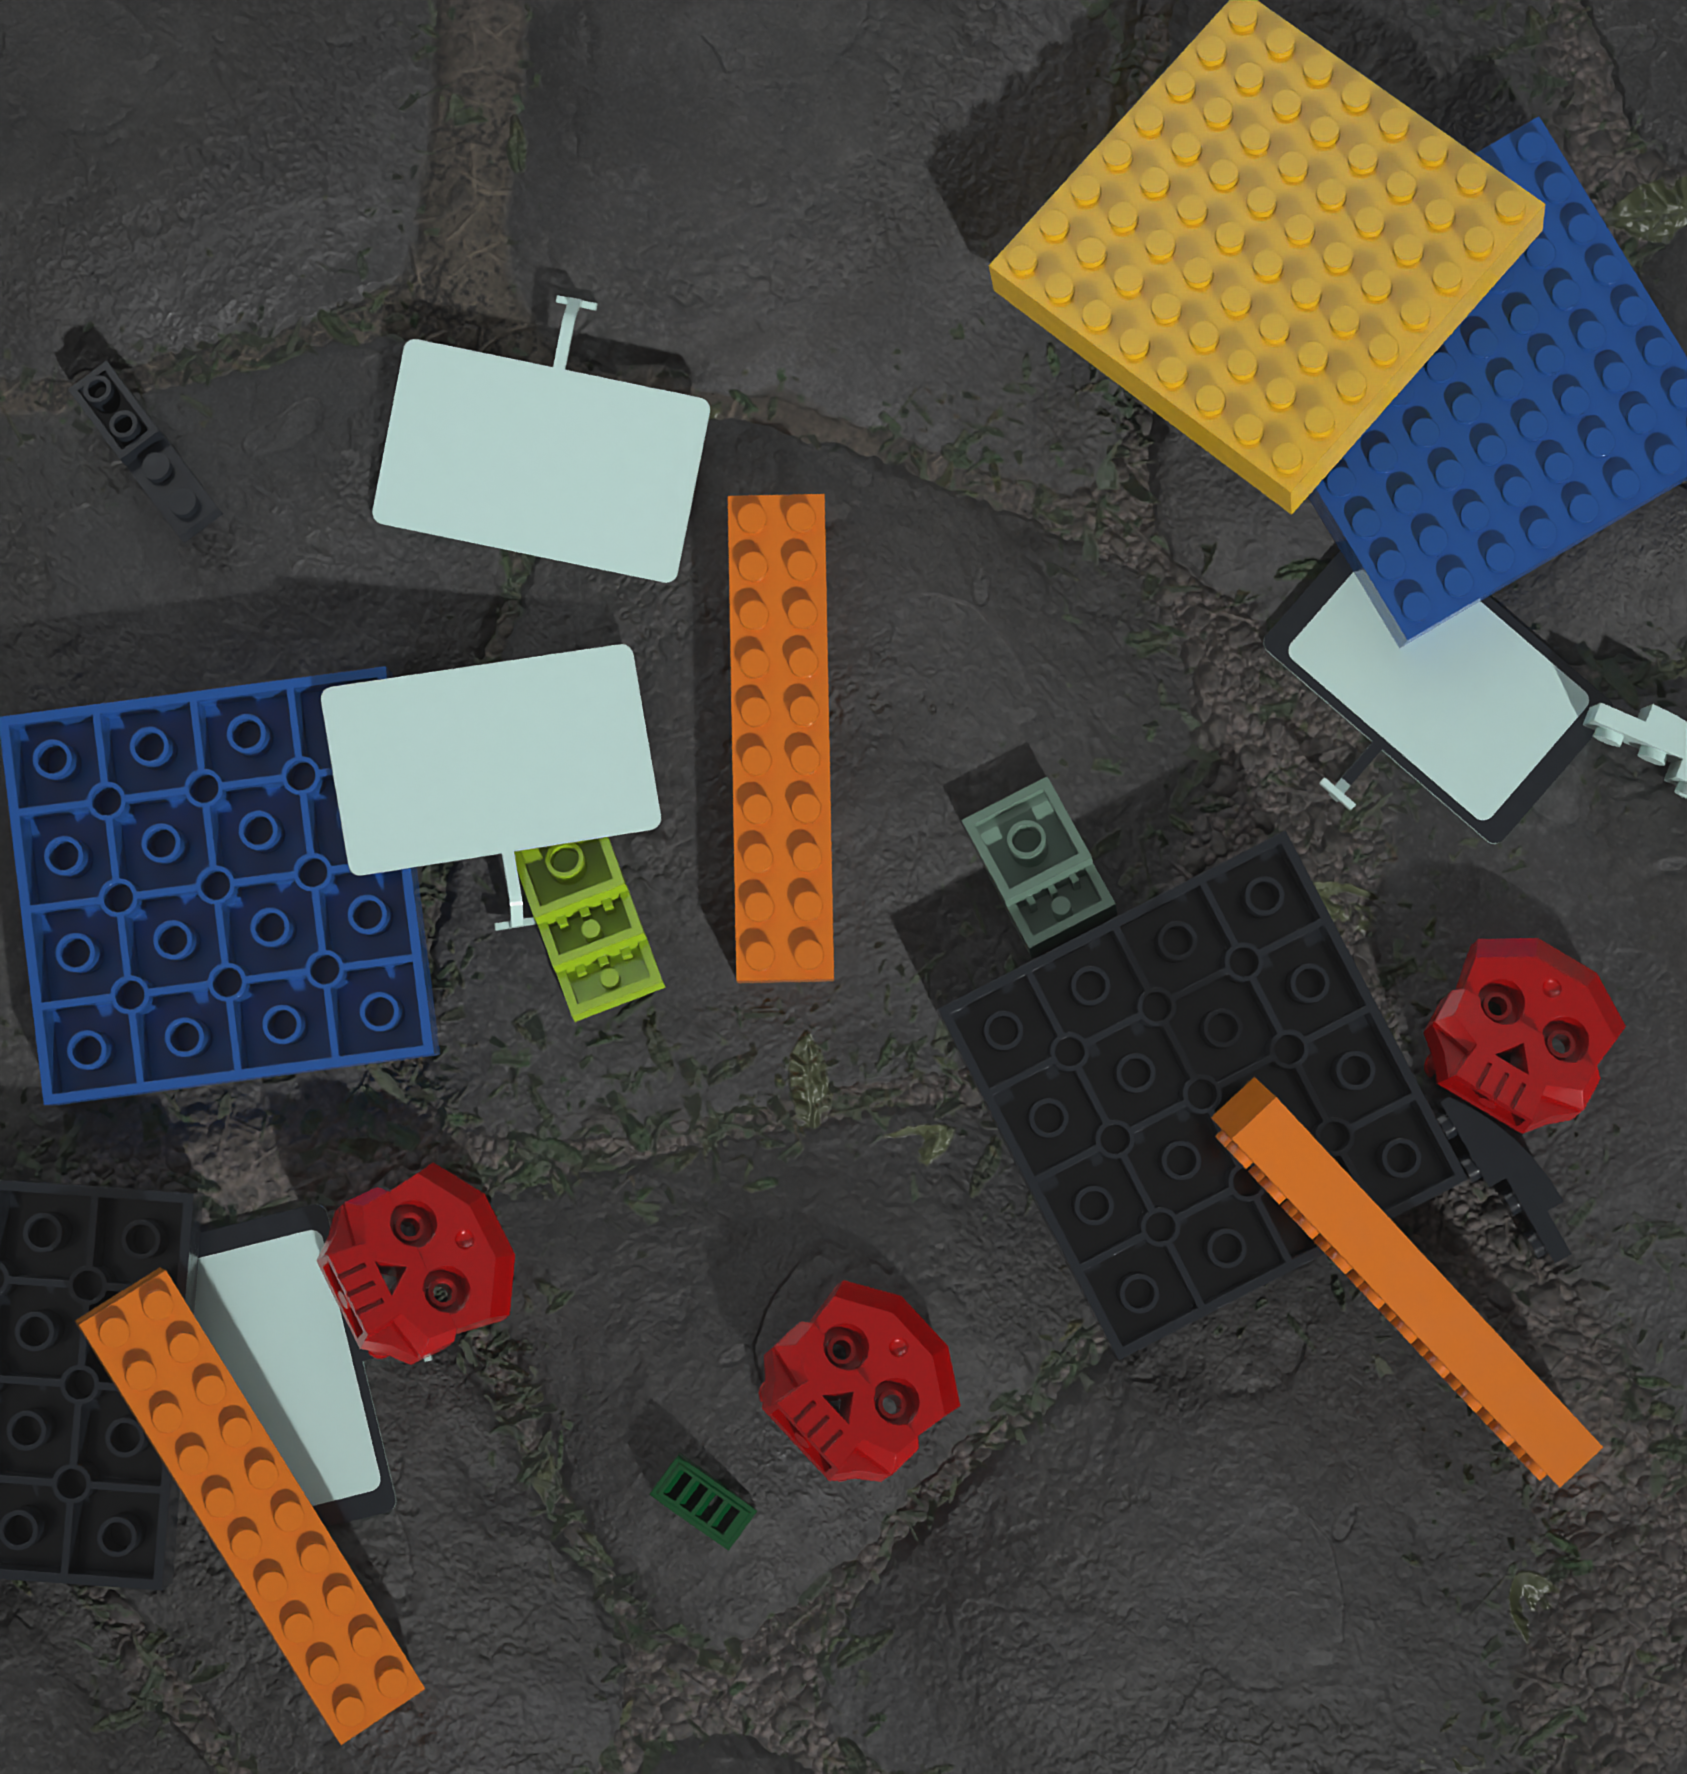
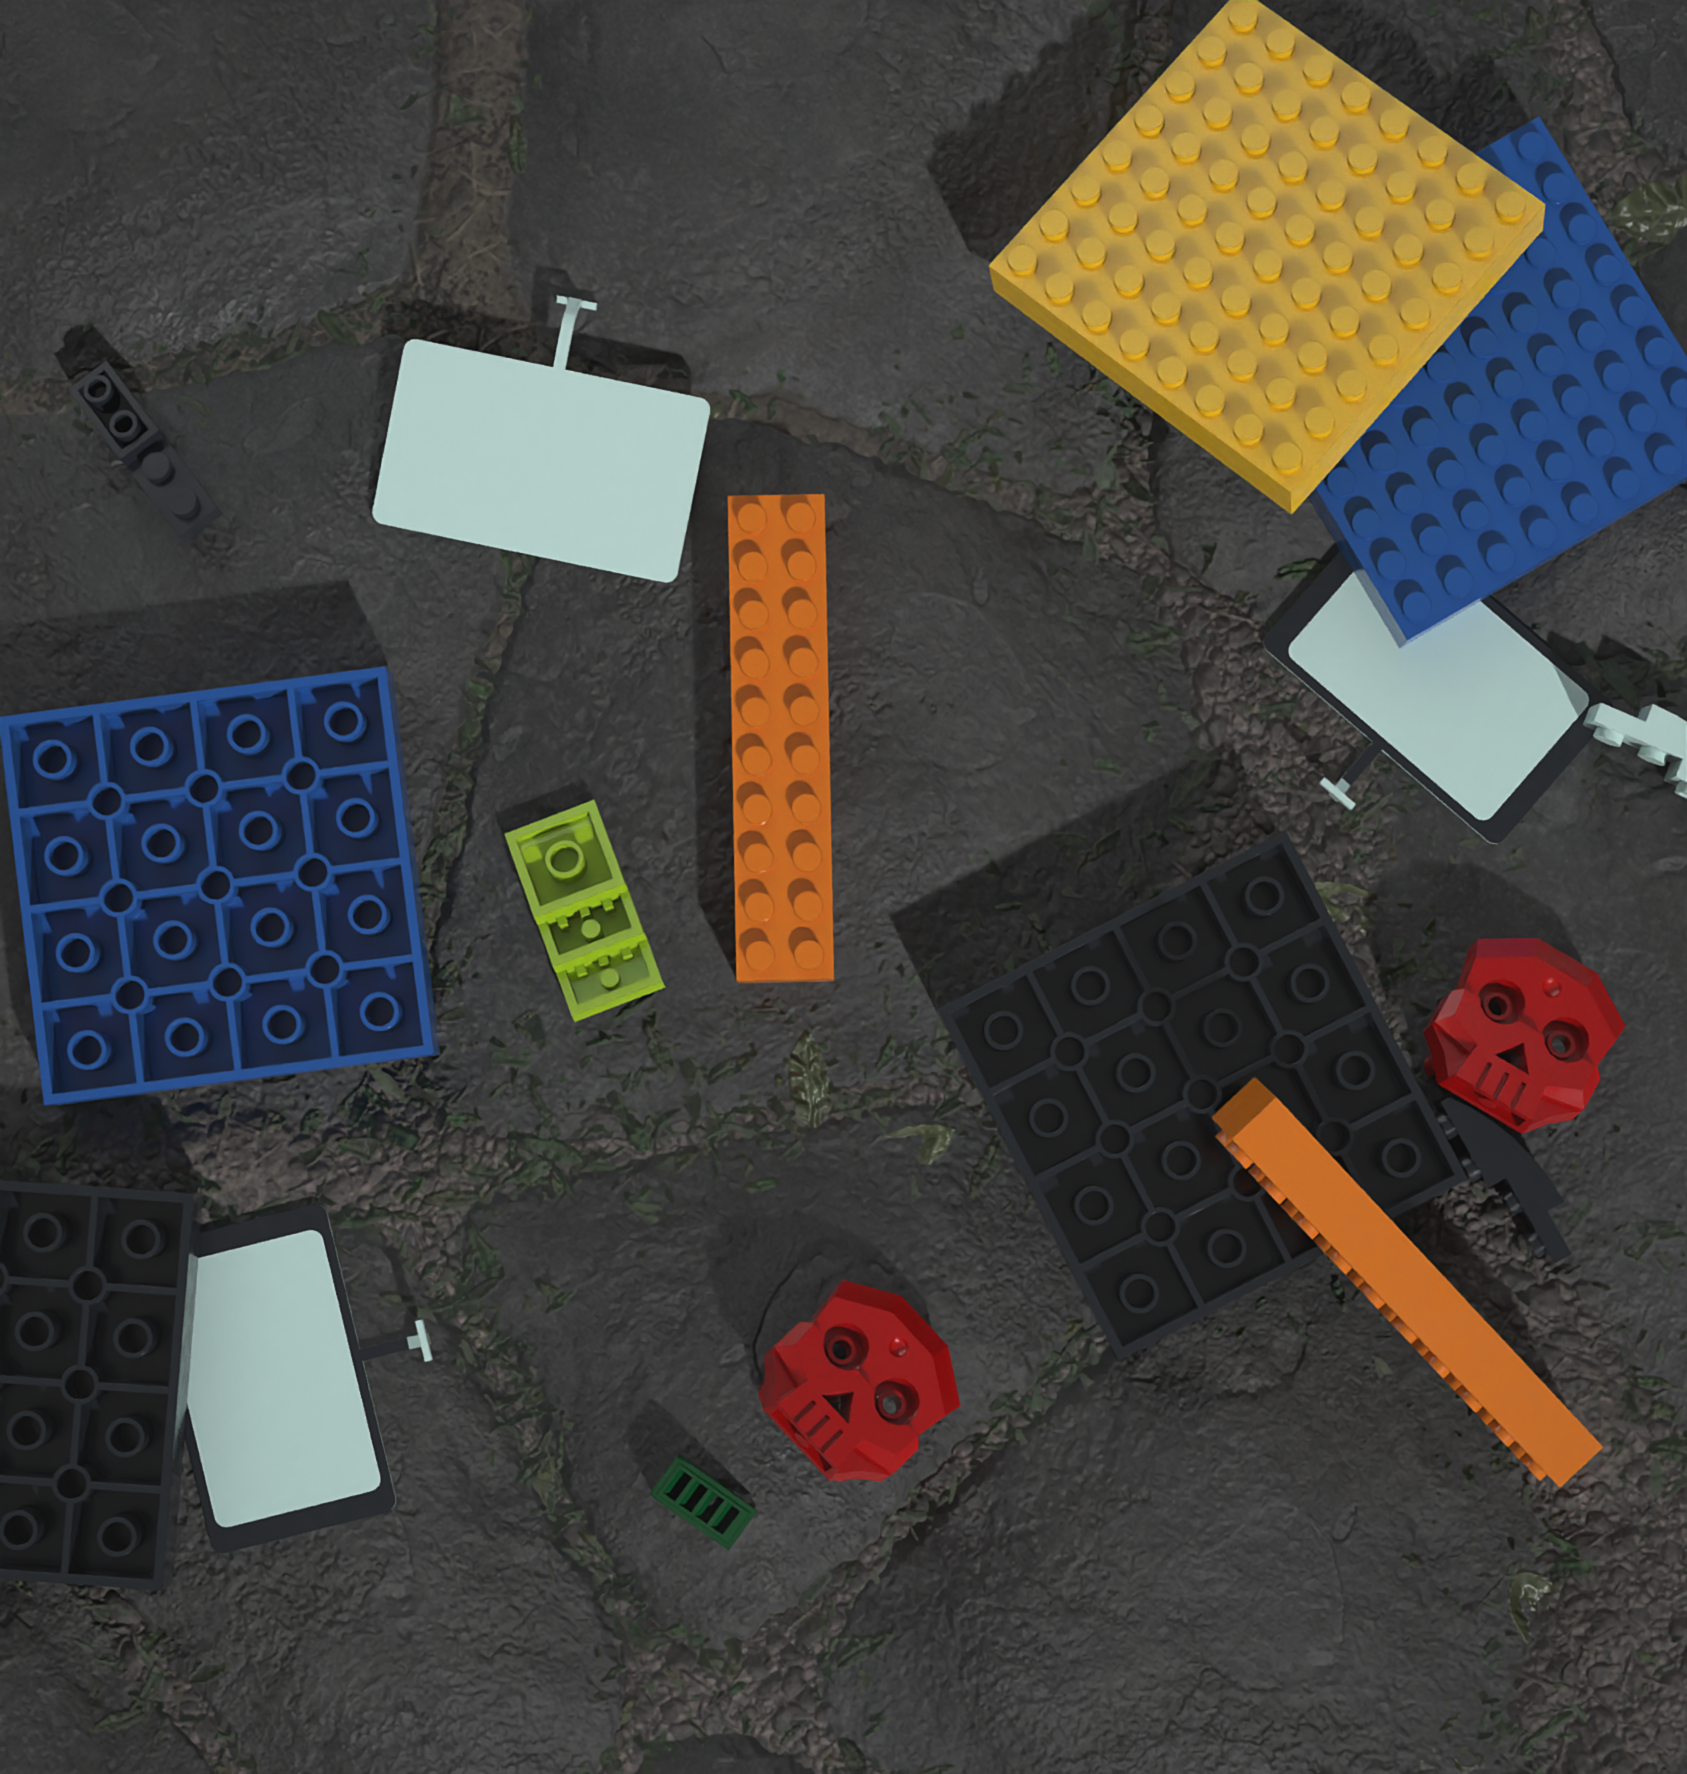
orange brick [75,1267,425,1745] -> none
red brick [316,1162,515,1365] -> none
light aqua piece [321,644,661,931] -> none
sand green slope [961,776,1118,959] -> none

